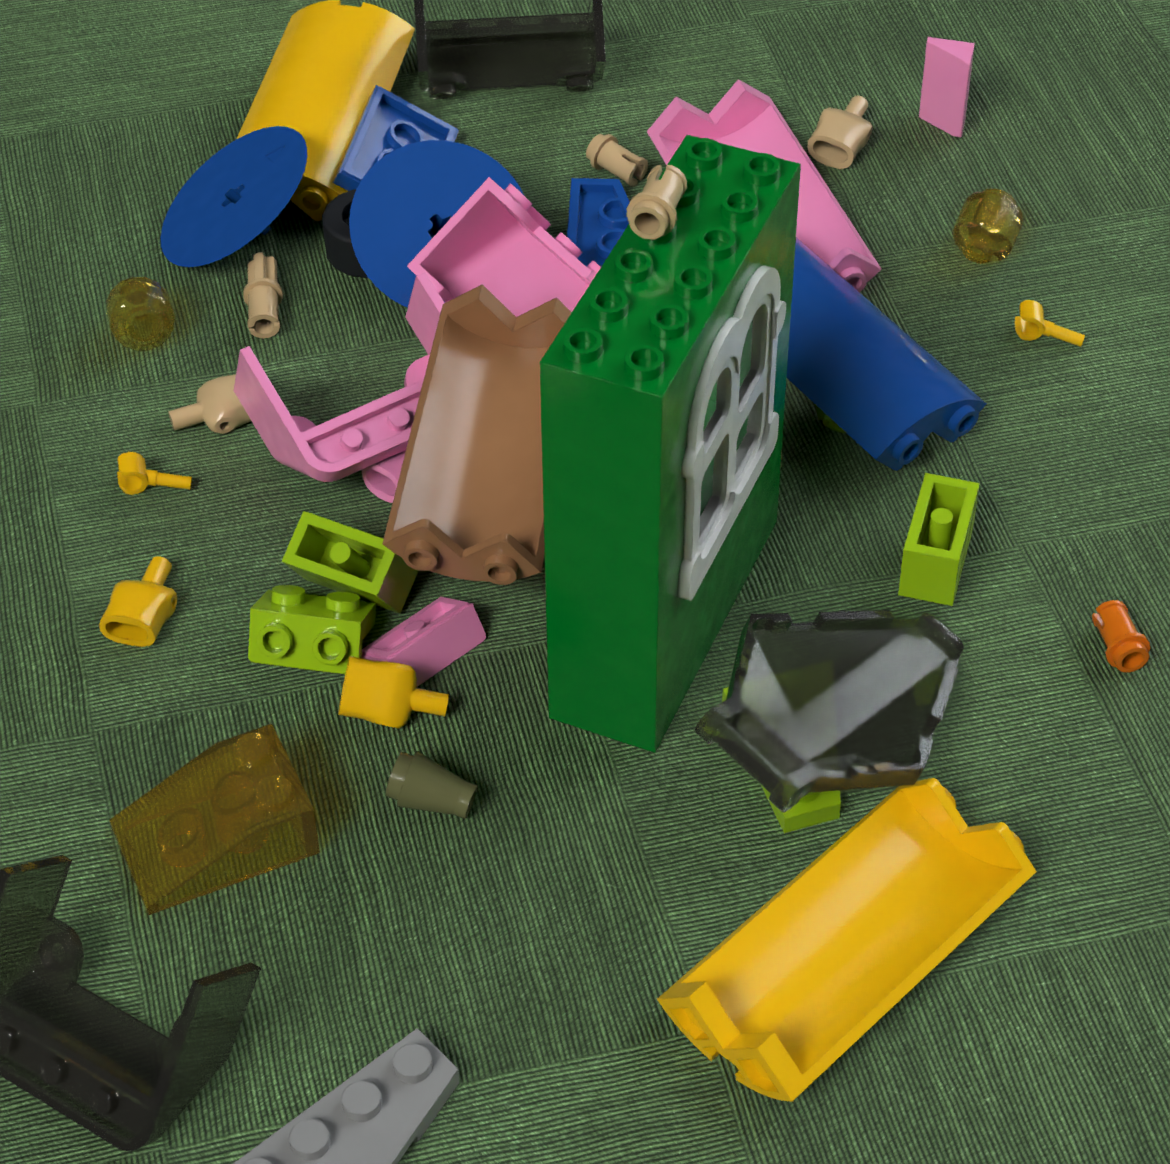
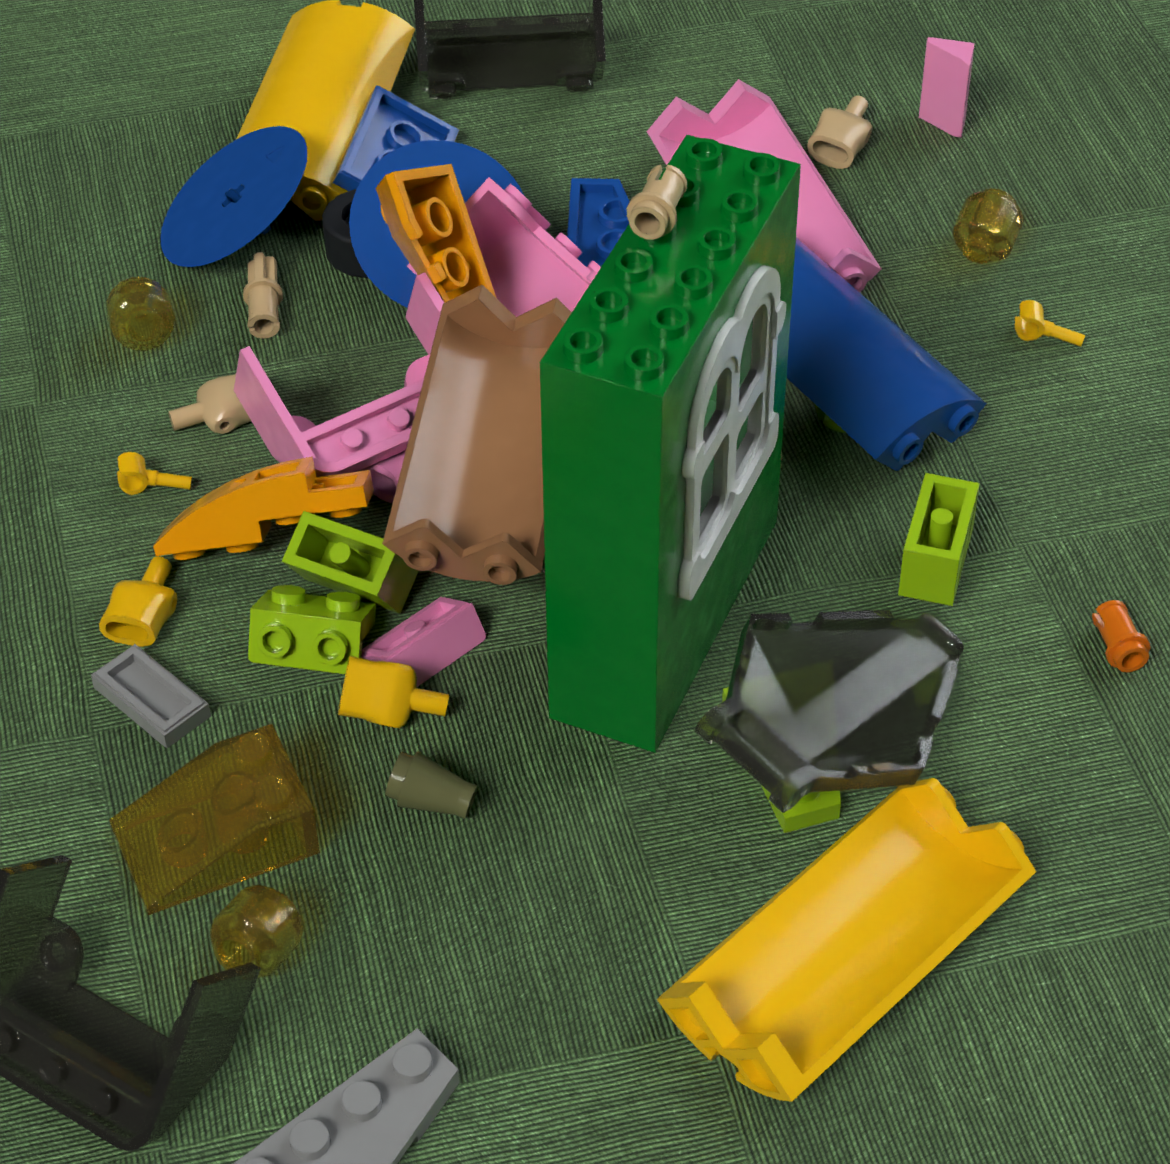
tan pin [586,134,648,187] -> none
none -> light grey tile [91,644,211,748]
none -> light orange slope [153,456,374,560]
none -> clear yellow head [210,885,303,979]
none -> light orange wedge [376,164,496,303]

